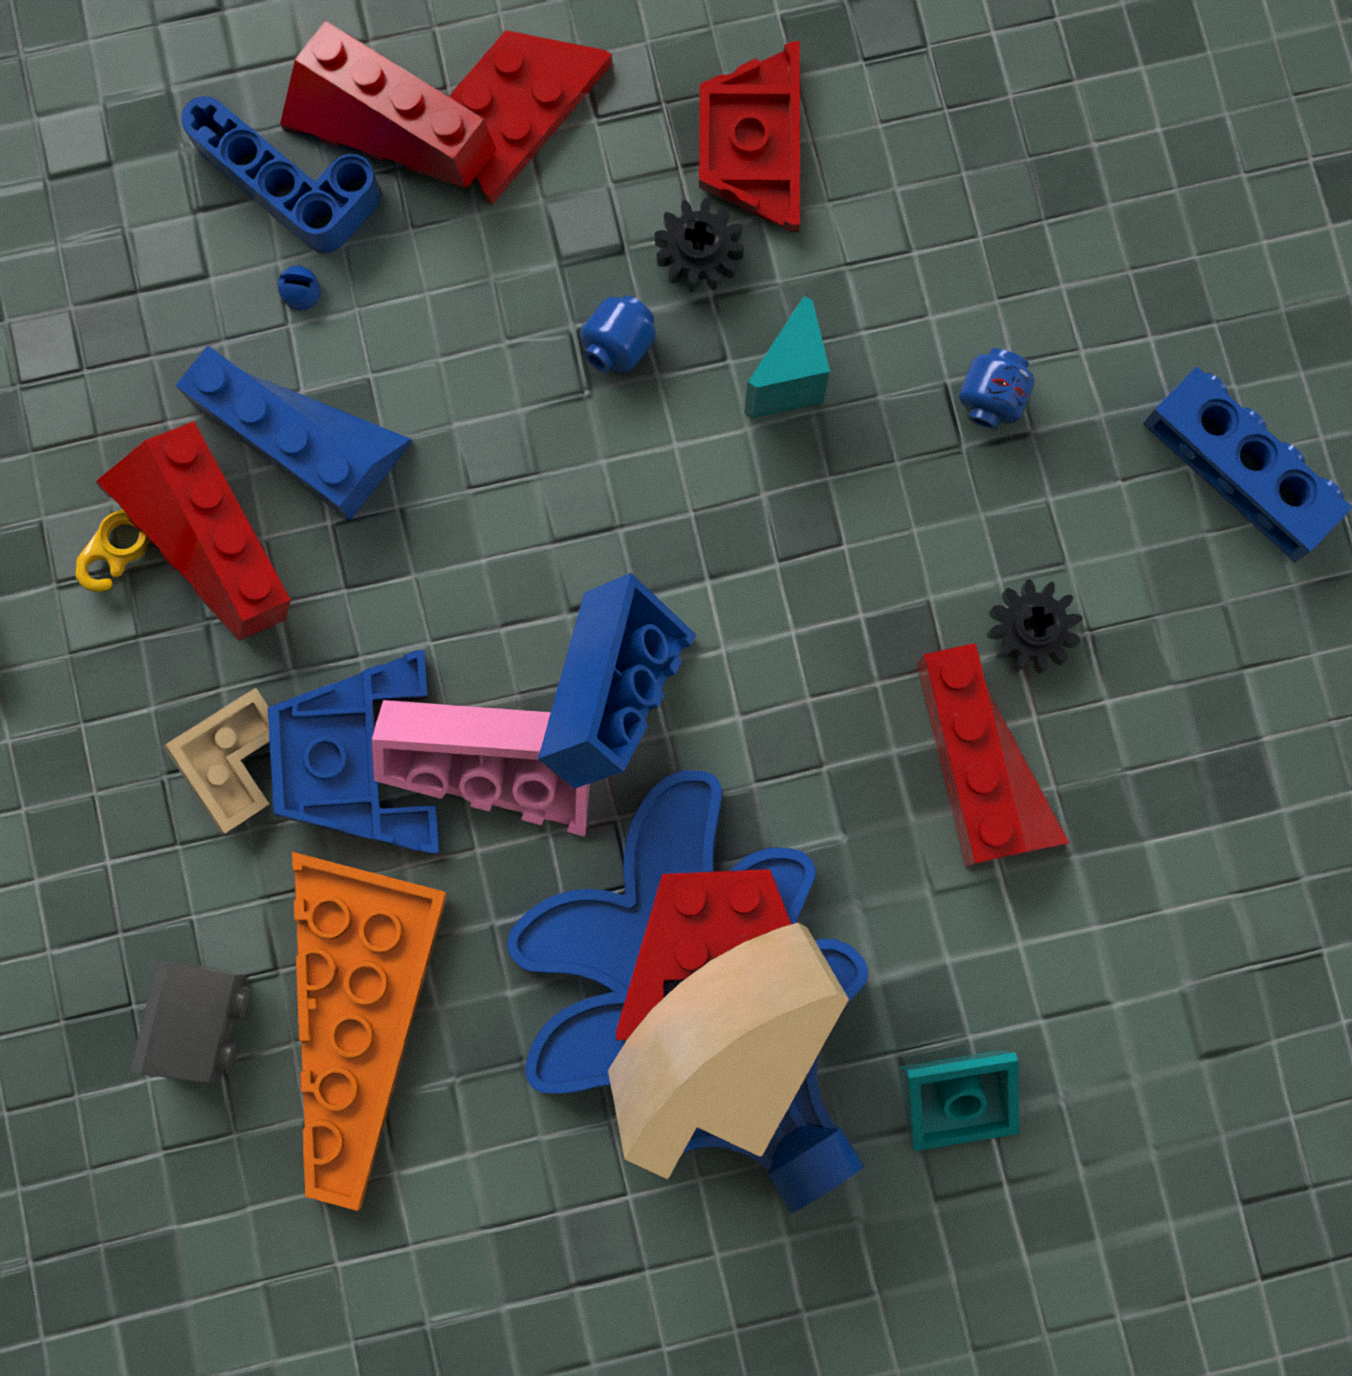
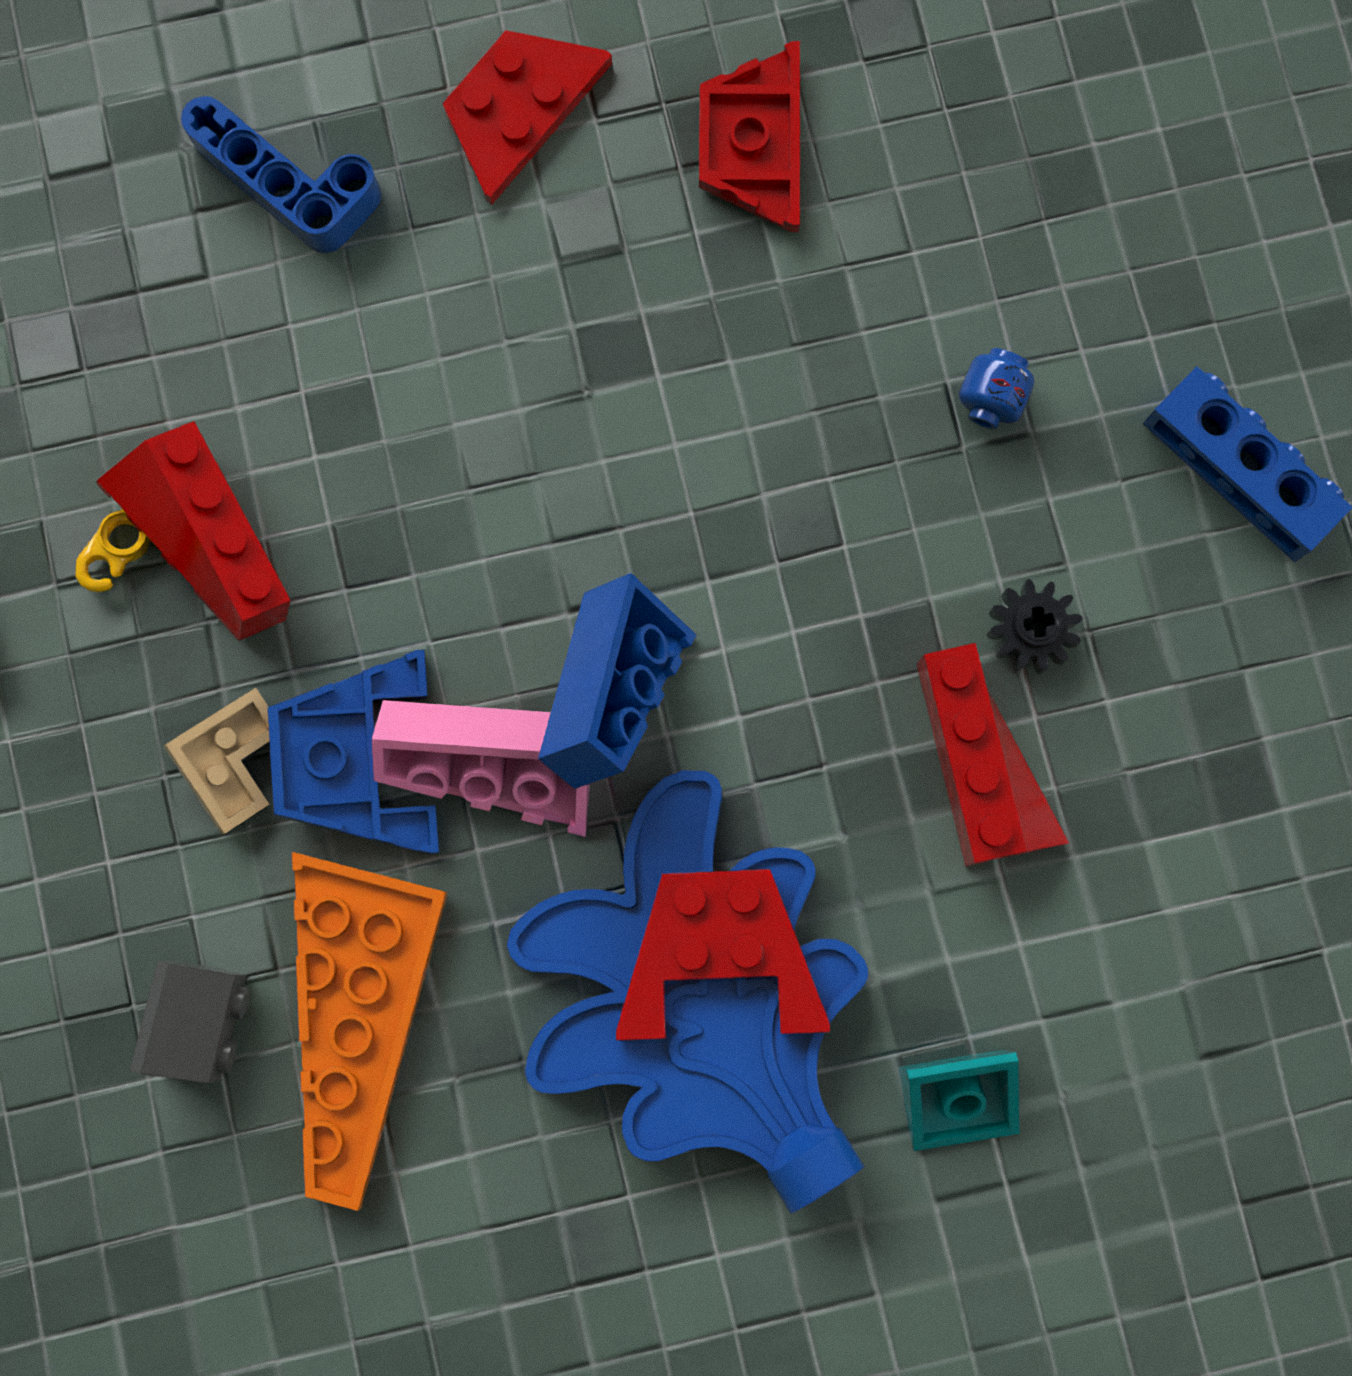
blue wedge [175,345,413,521] -> none
blue hinge [278,265,321,310] -> none
red wedge [280,21,497,189] -> none
blue head [580,295,656,373] -> none
tan slope [608,923,849,1179] -> none
black gear [655,198,744,292] -> none
teal slope [744,296,830,418] -> none

